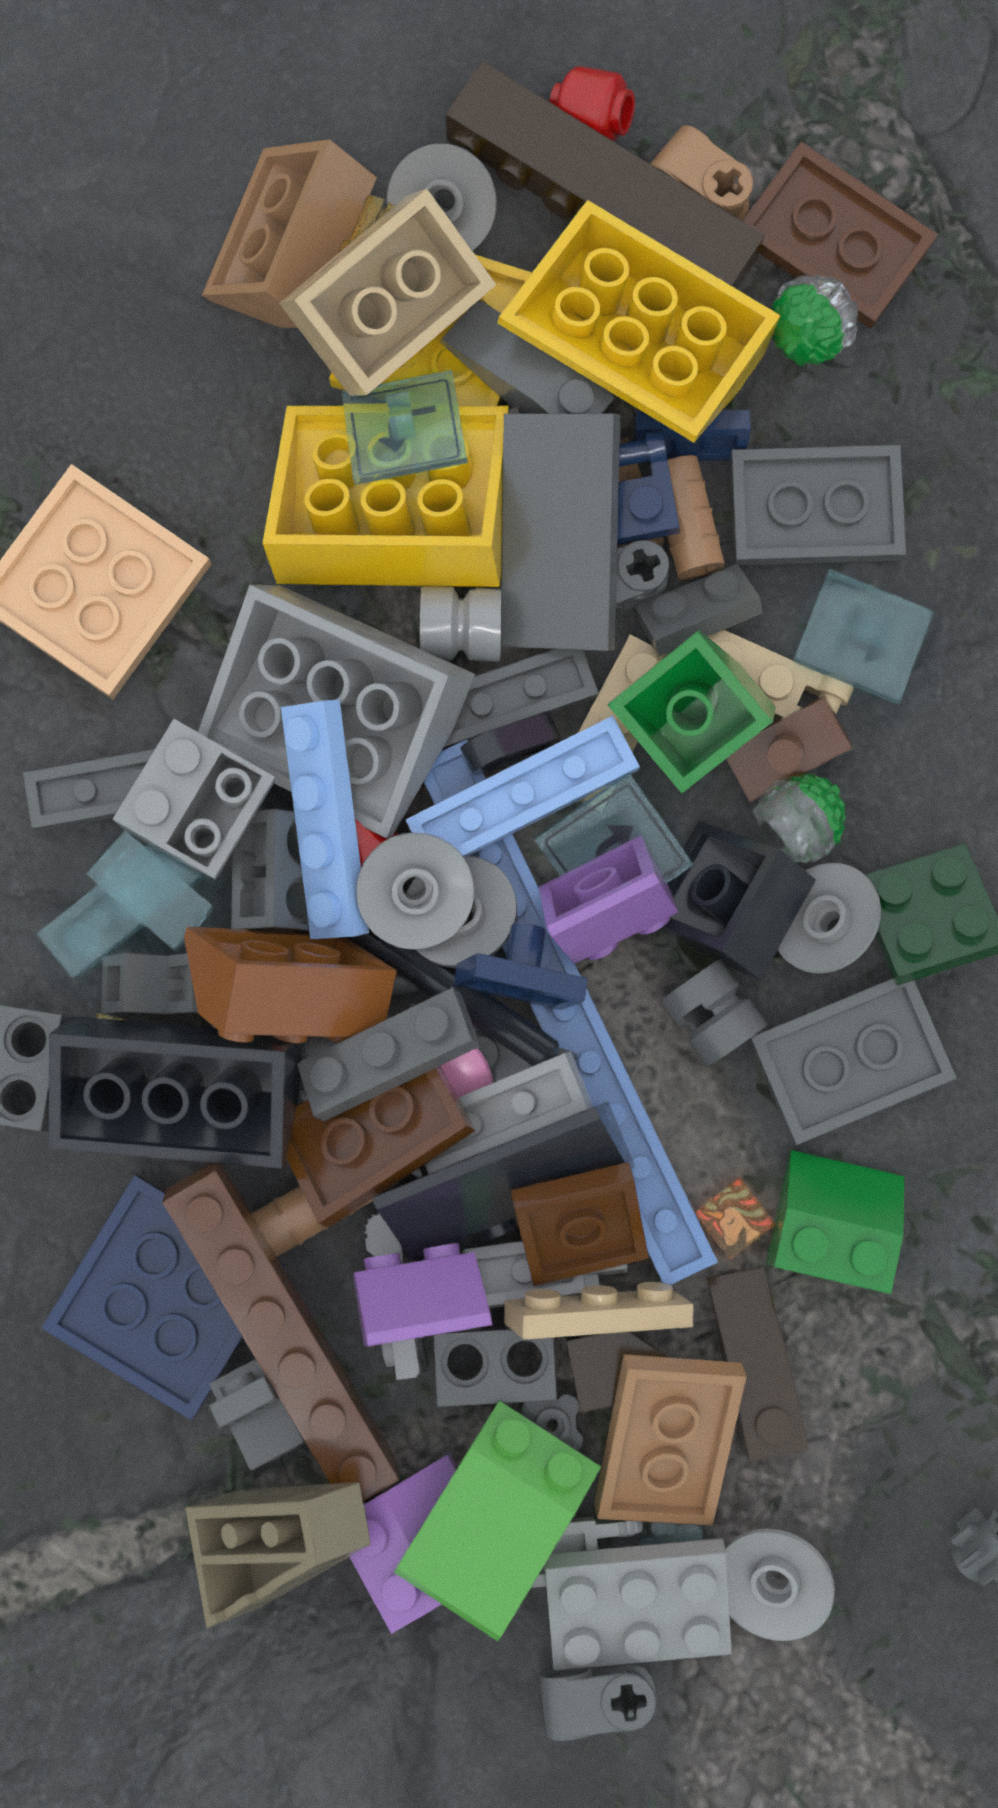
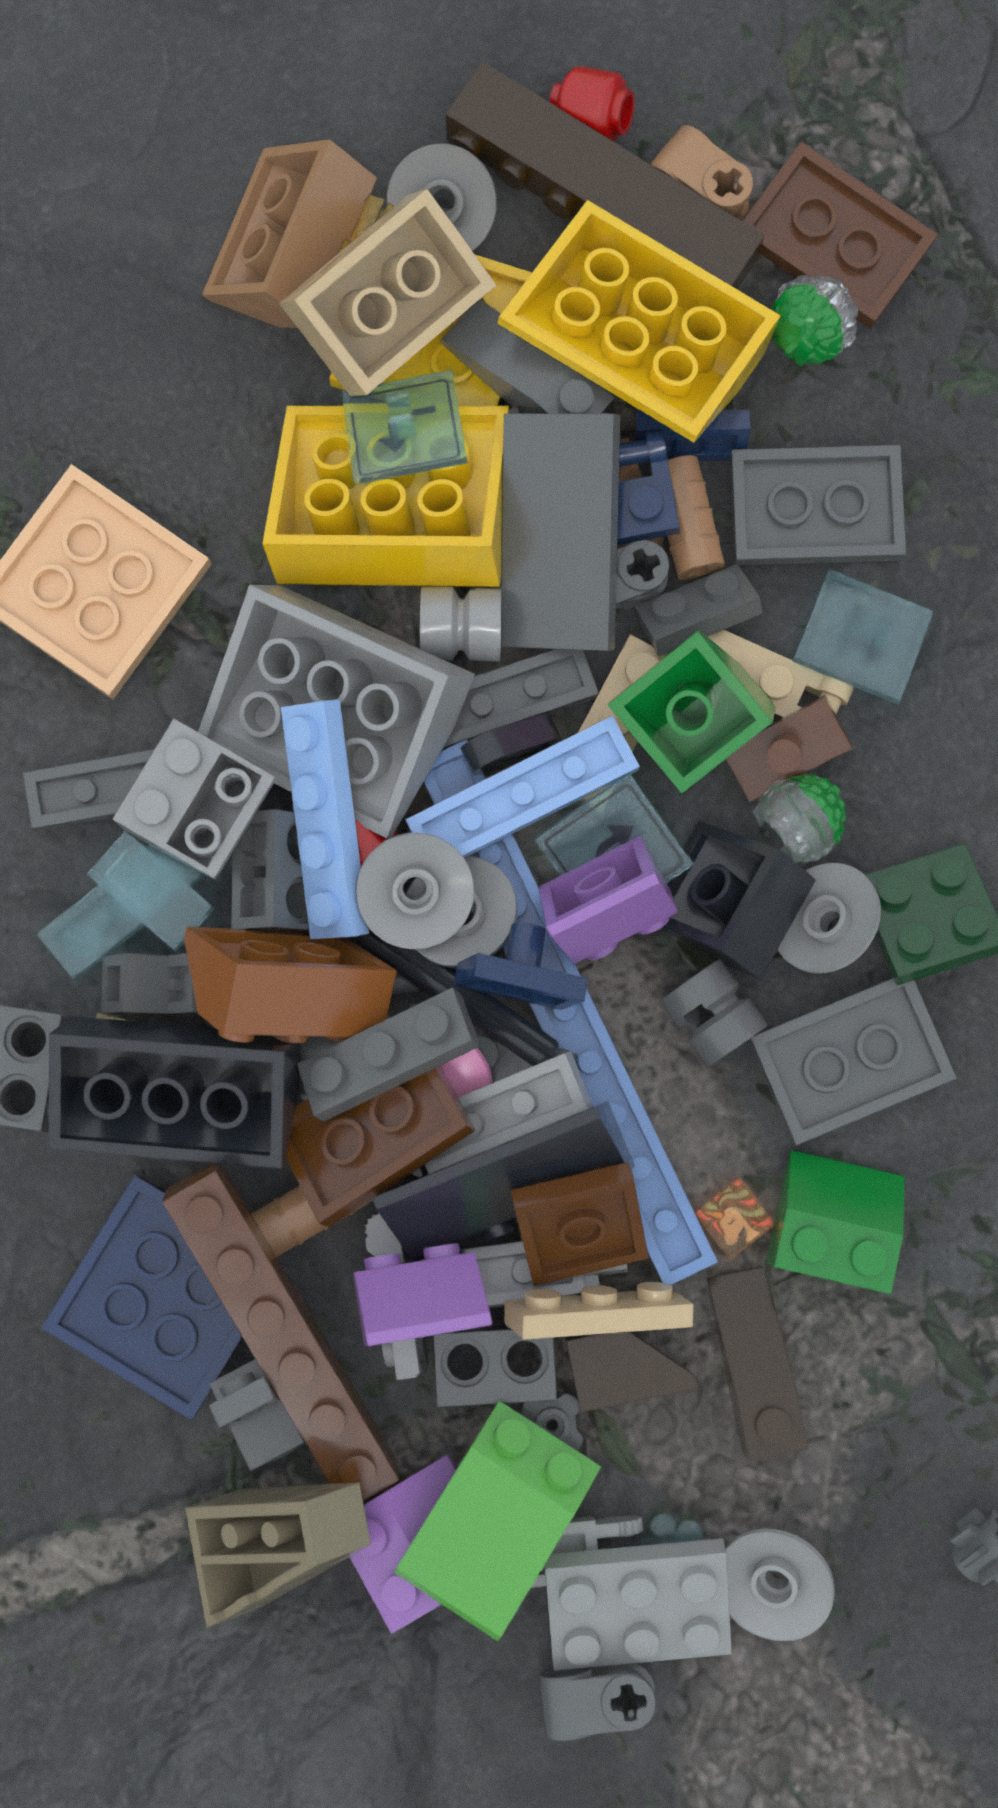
medium nougat plate [594,1355,747,1525] -> none

